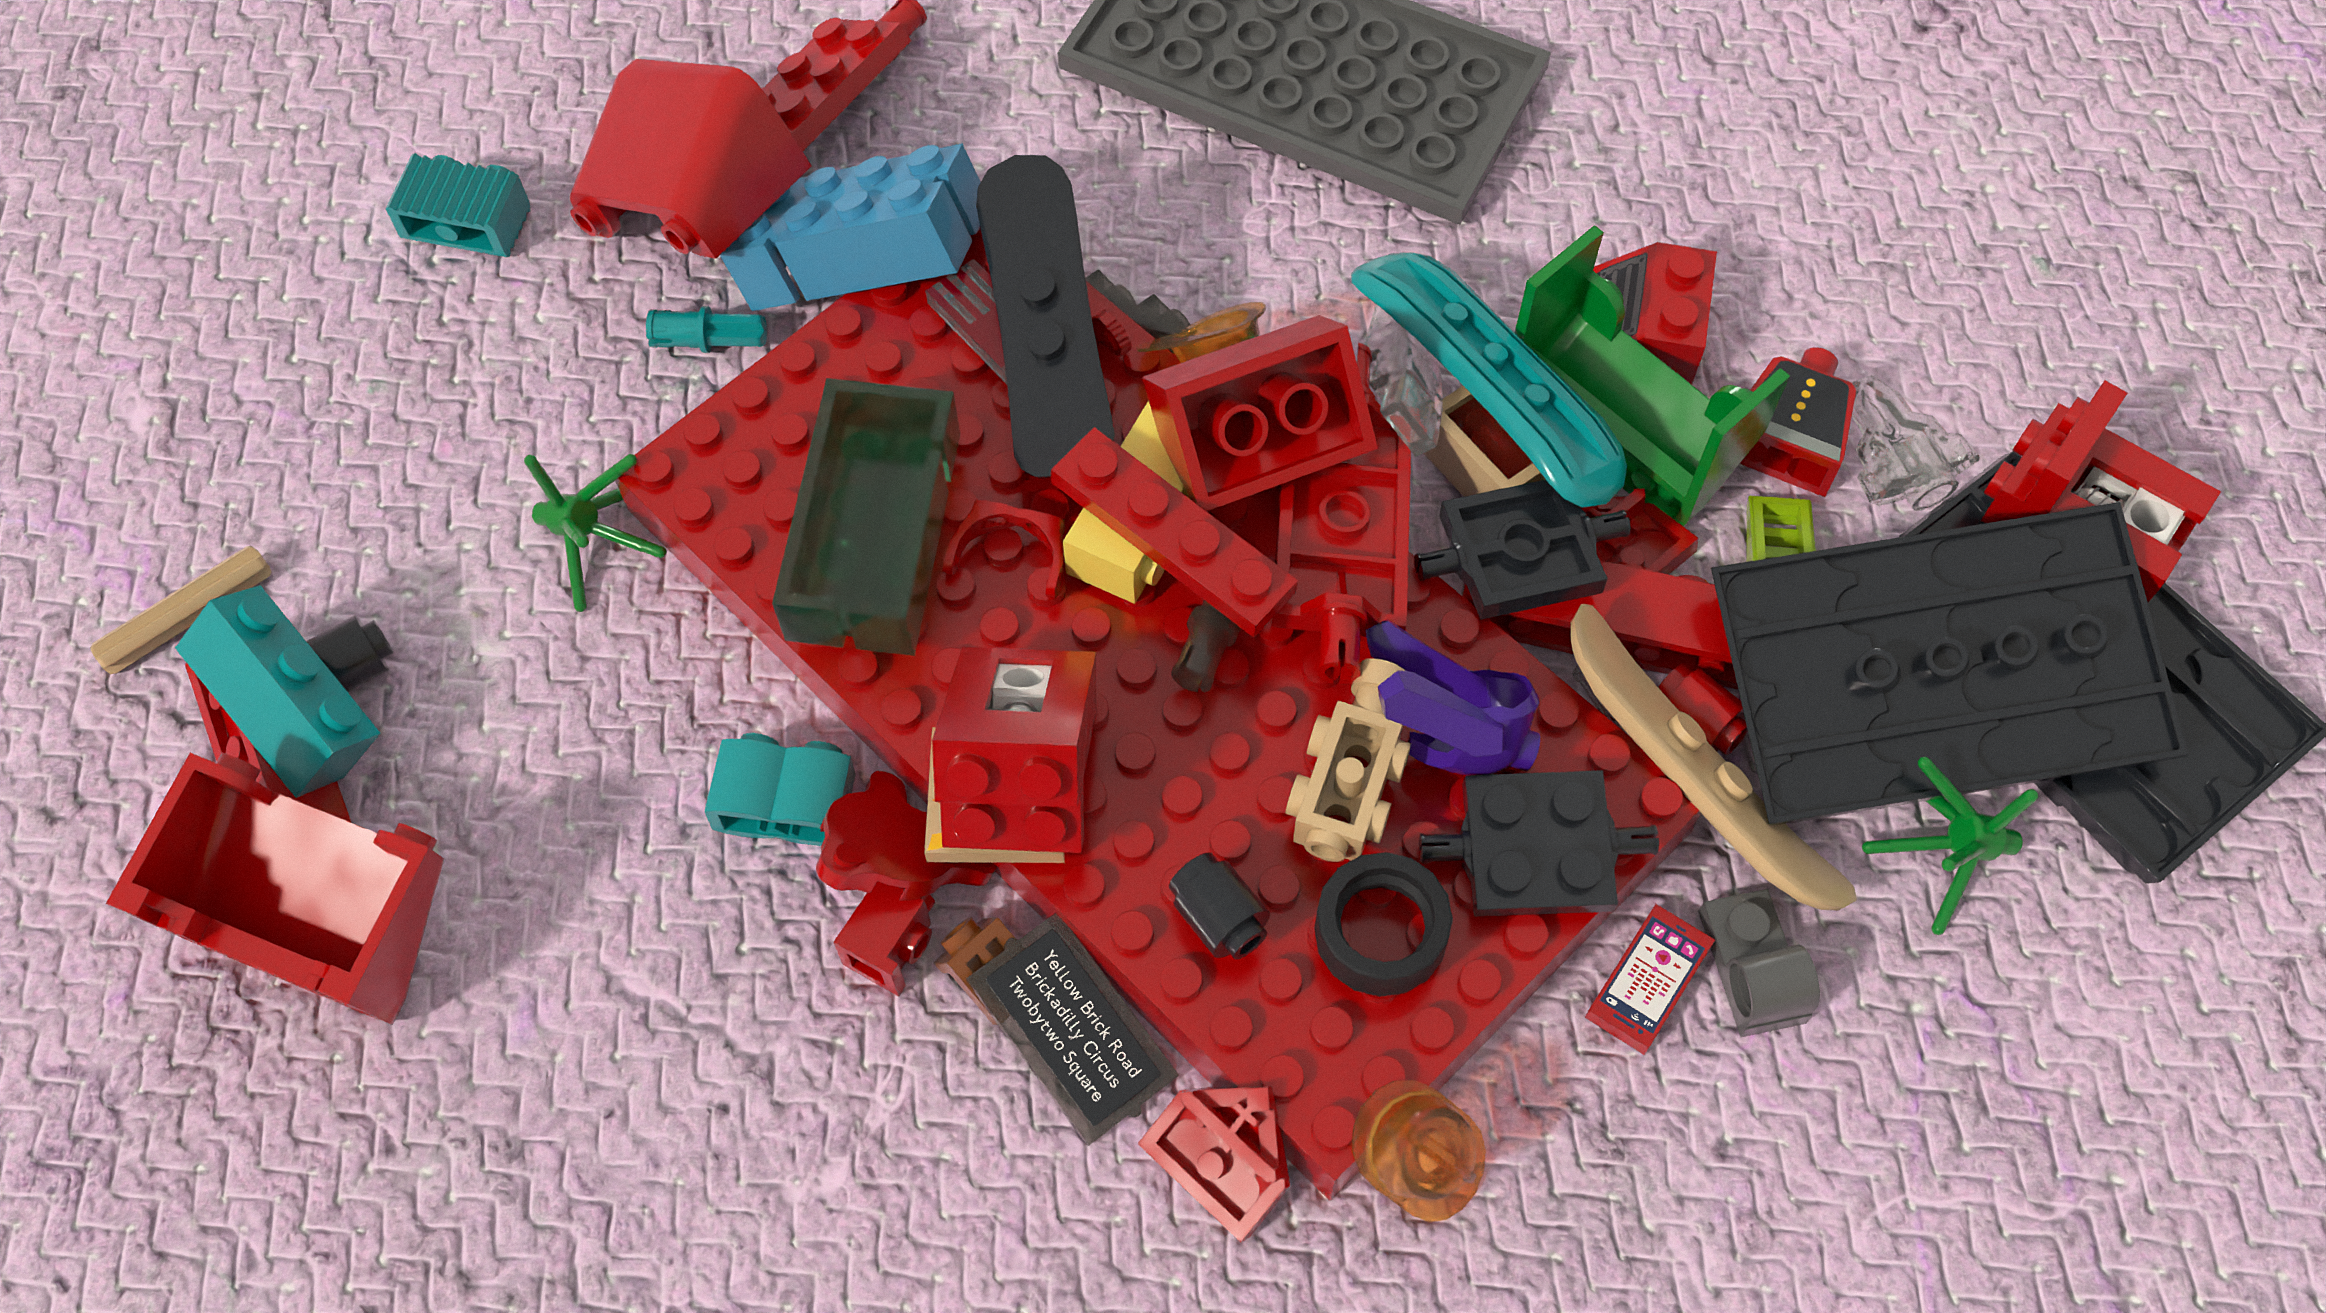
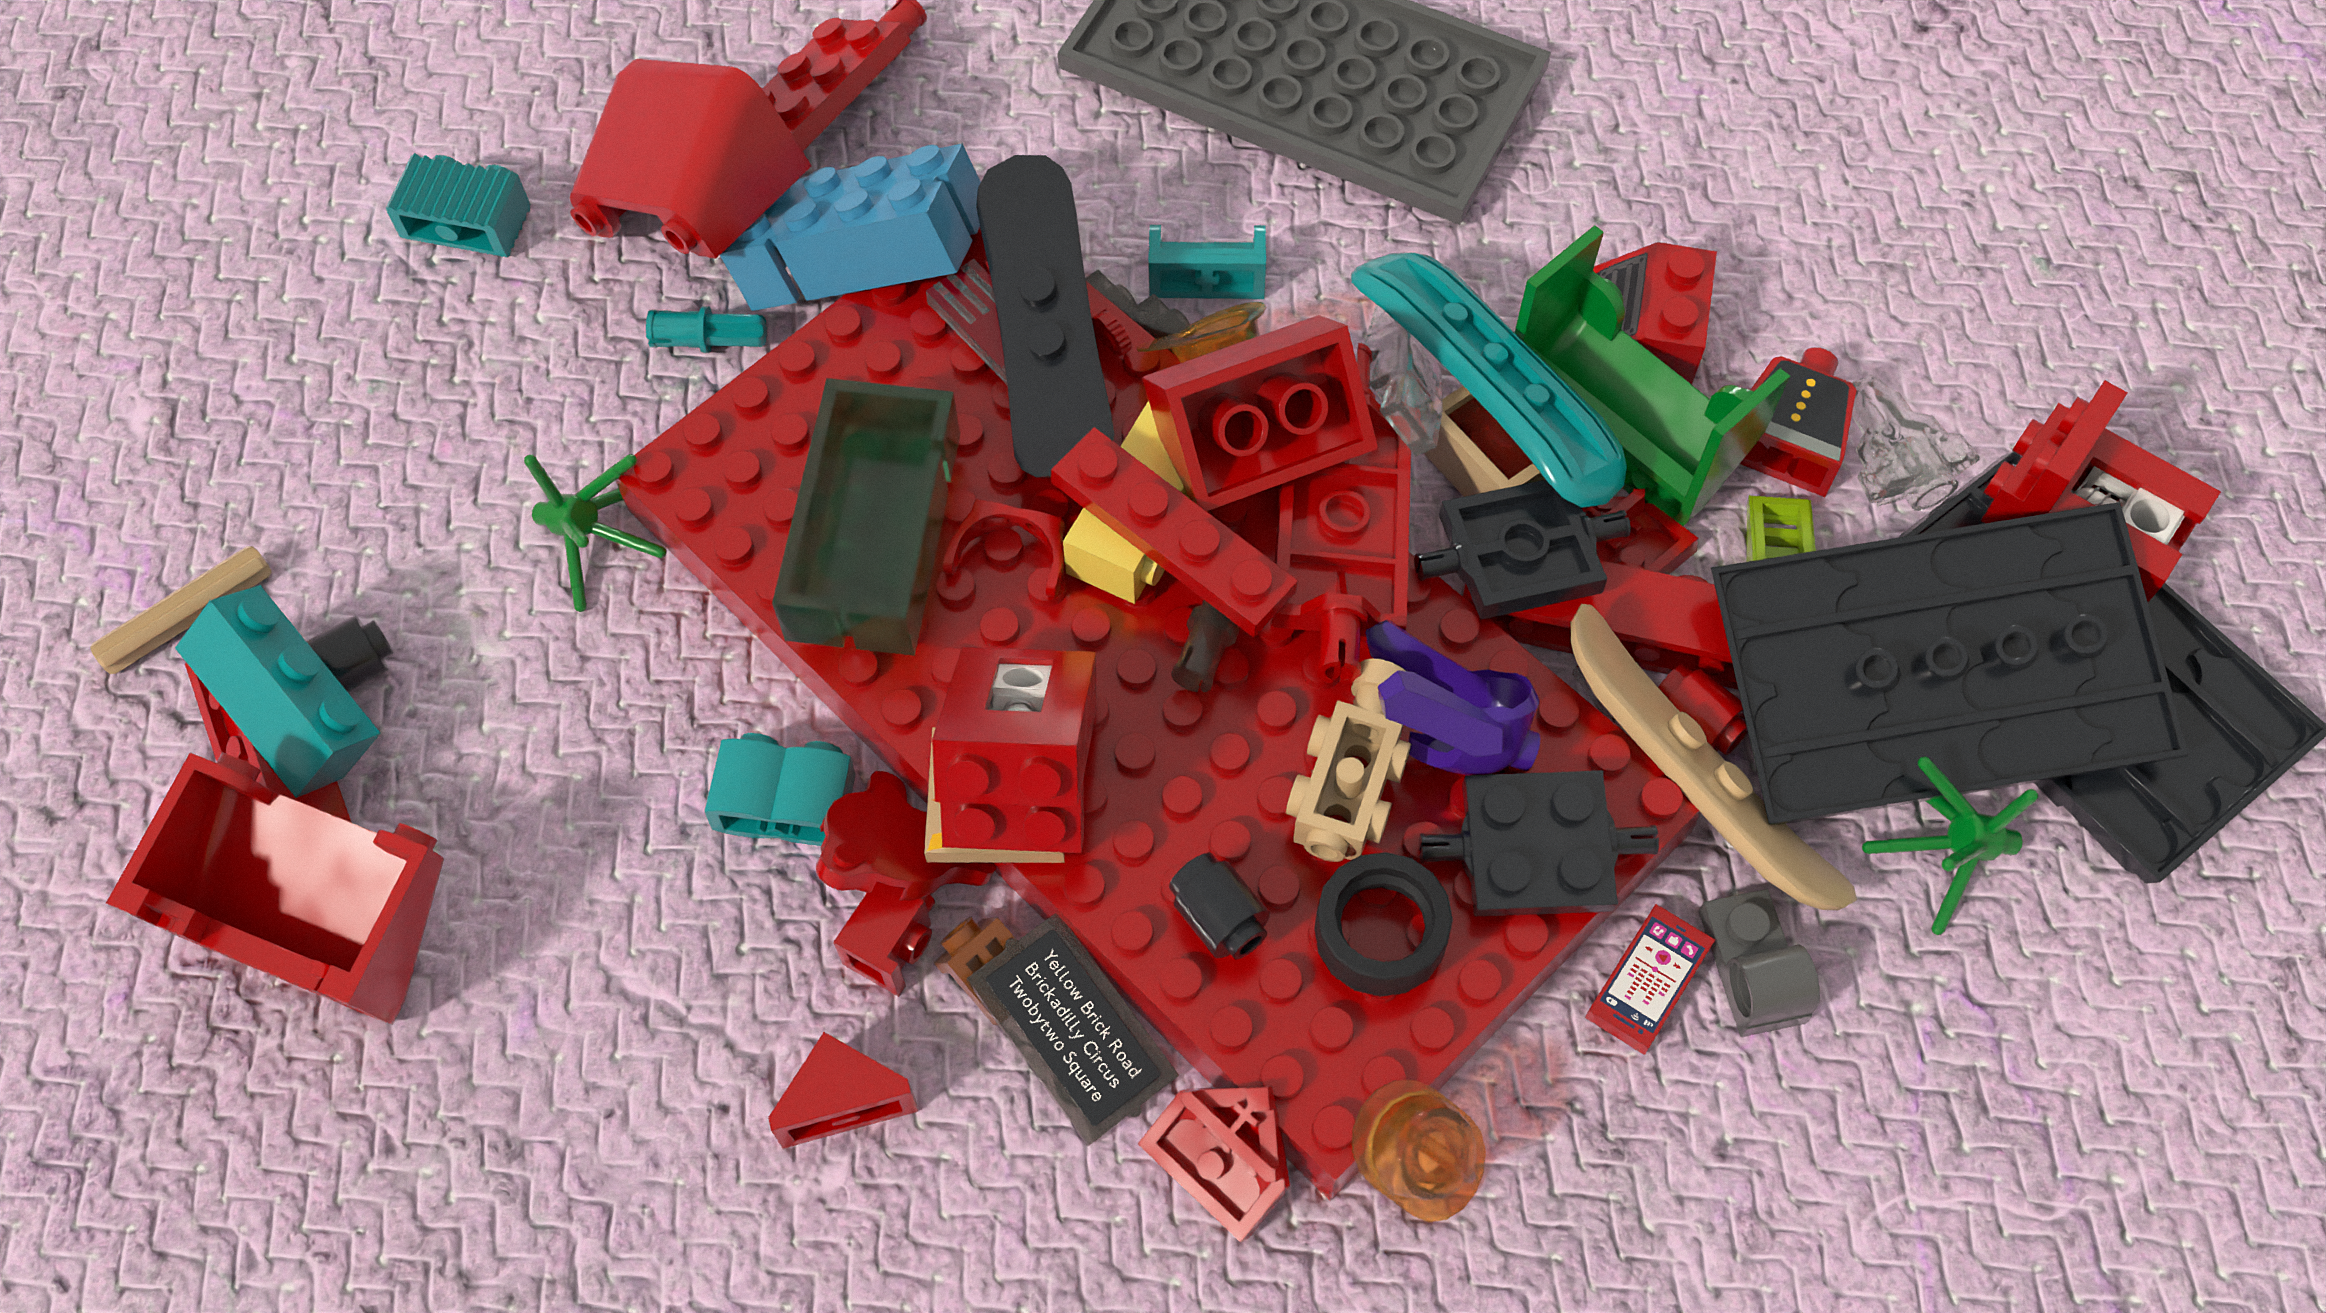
none -> red slope [768,1032,919,1149]
none -> teal hinge [1148,224,1266,299]

